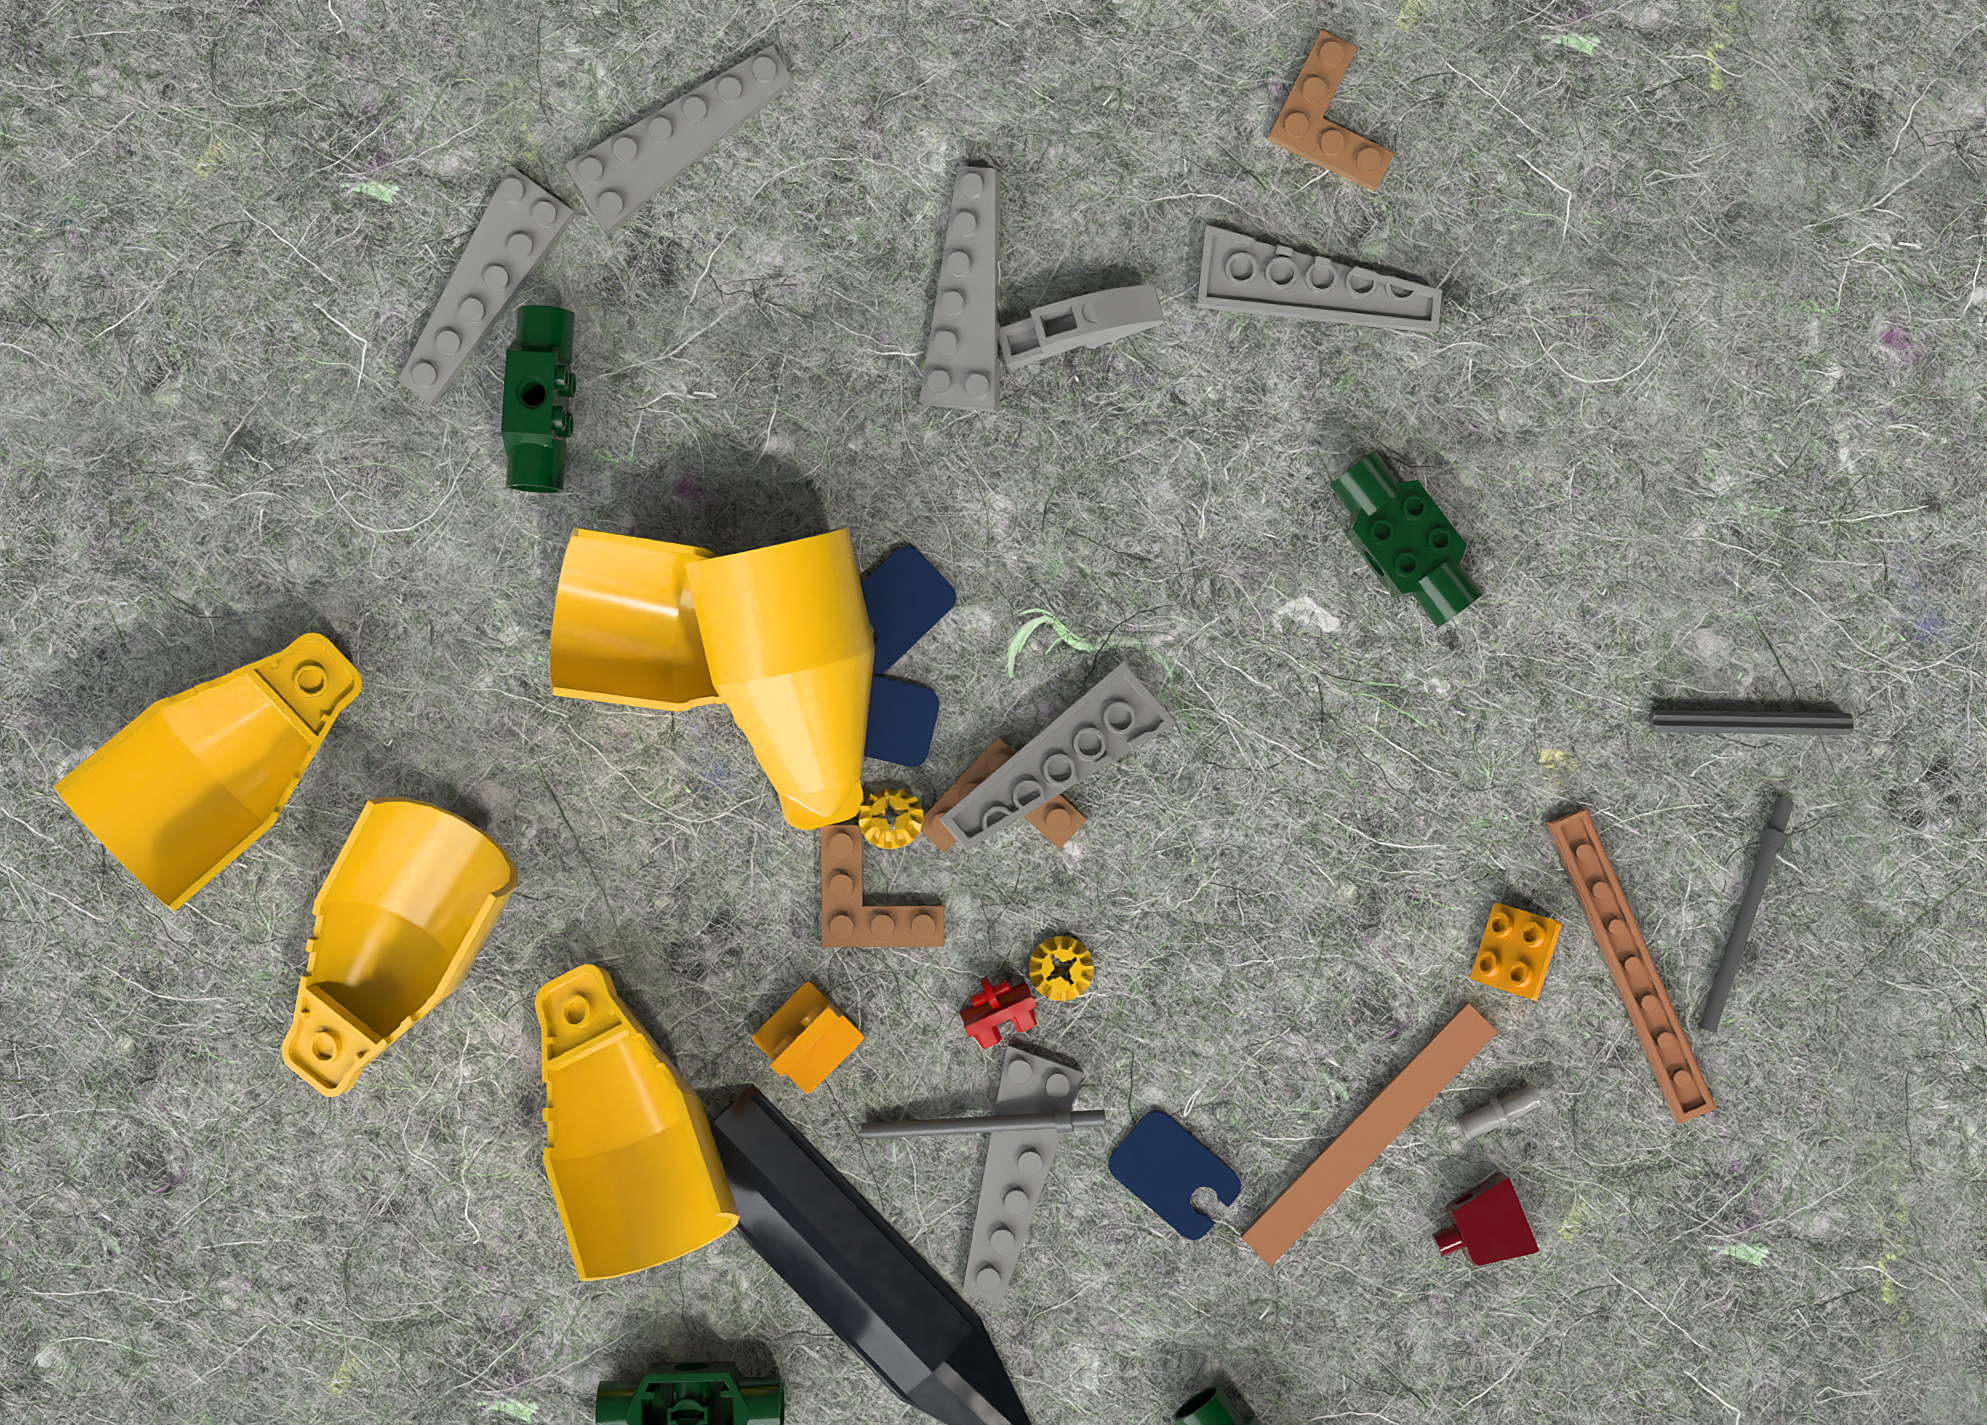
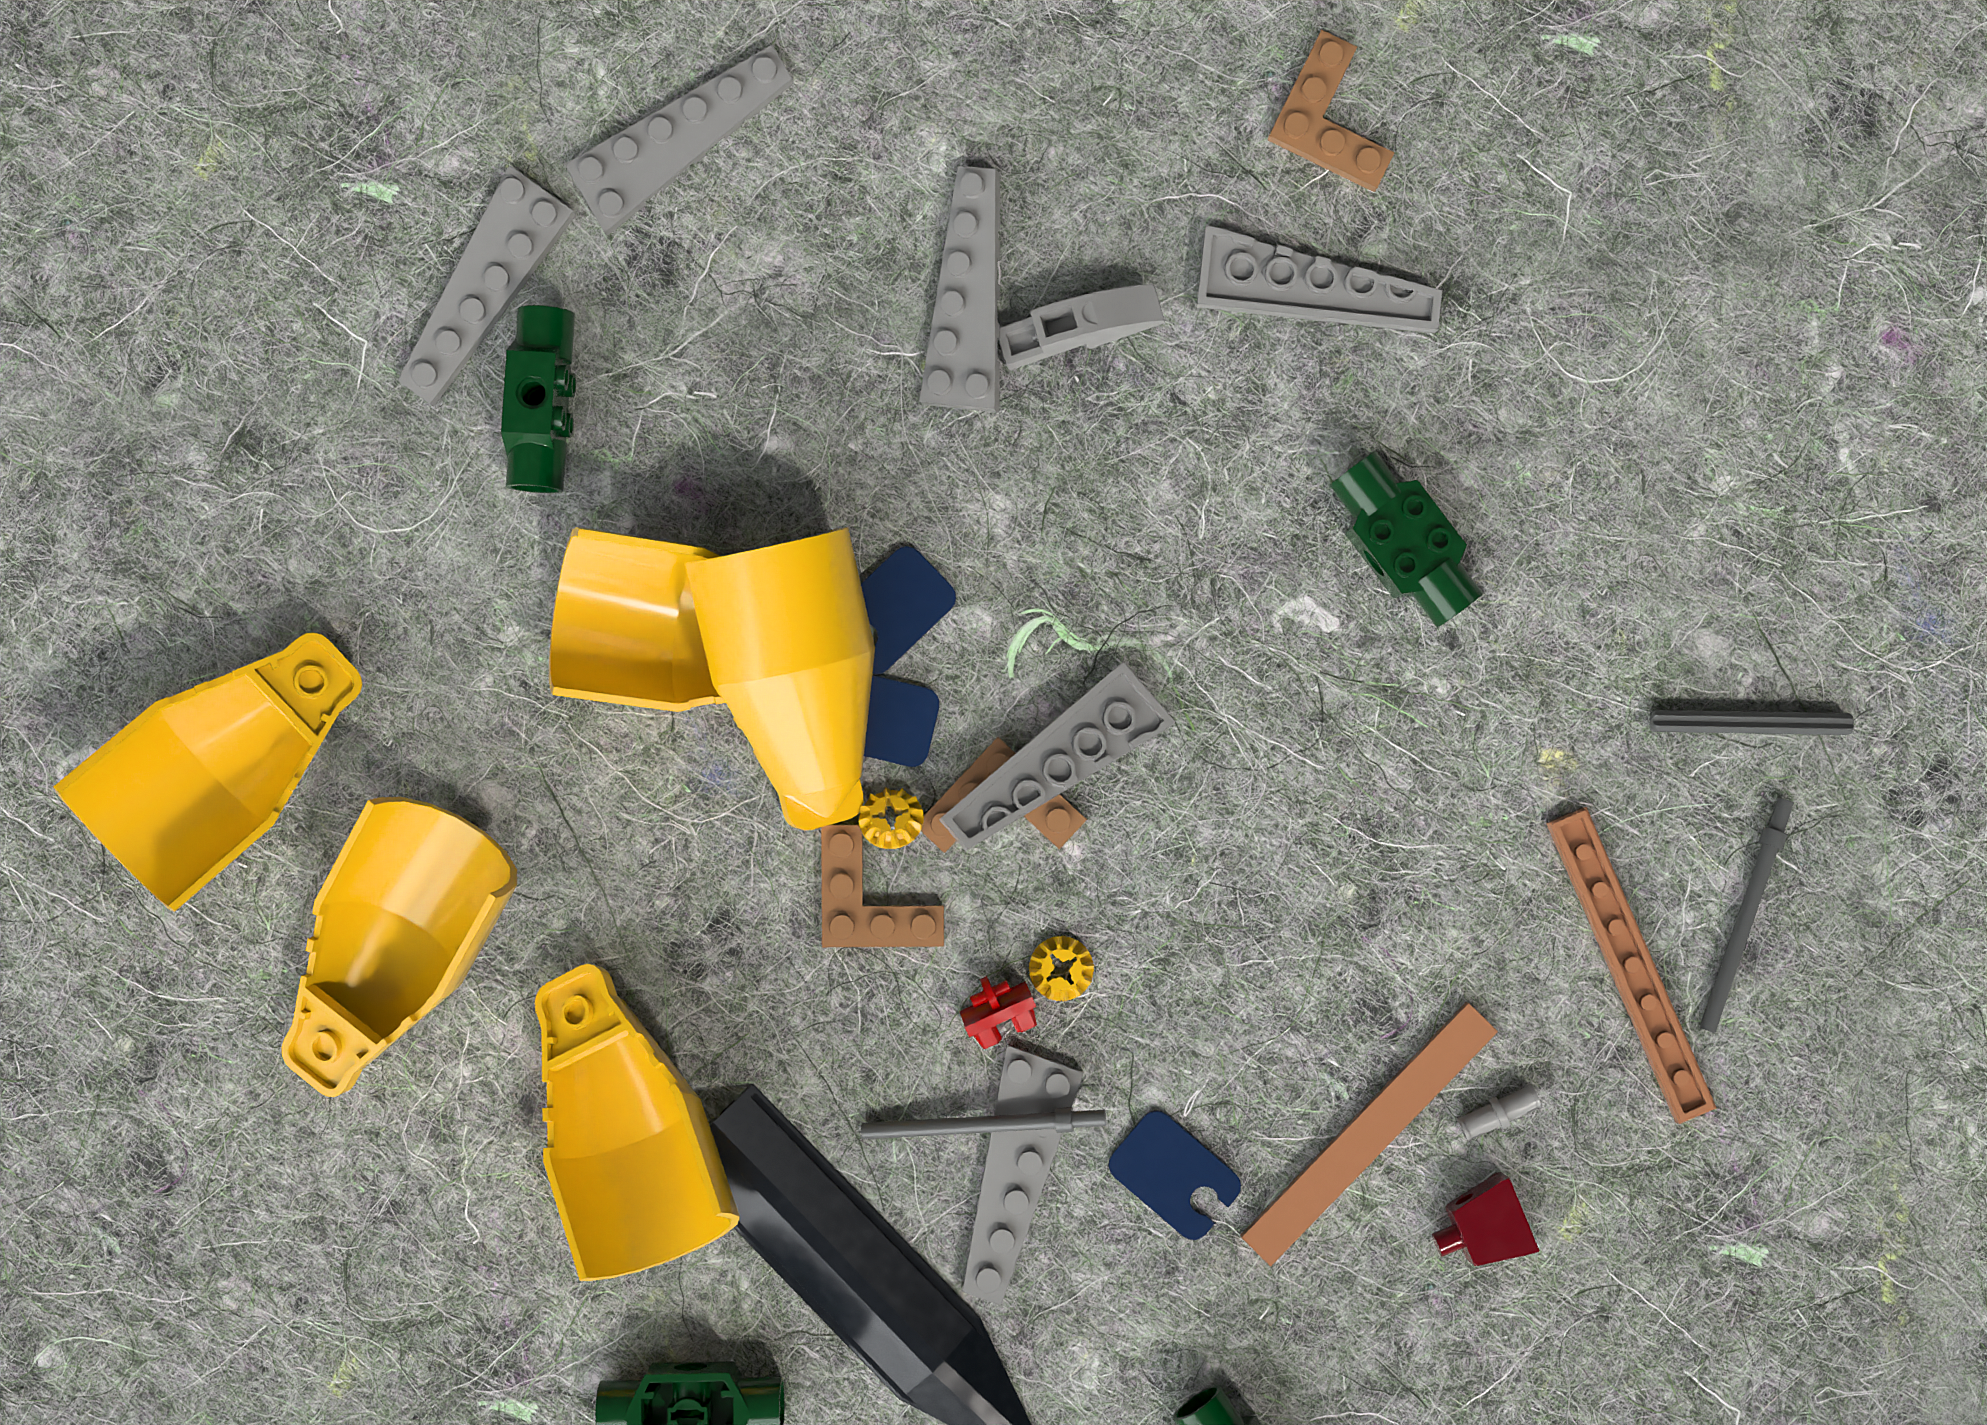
light orange bracket [752,981,864,1094] -> none
light orange bracket [1470,903,1562,1001] -> none

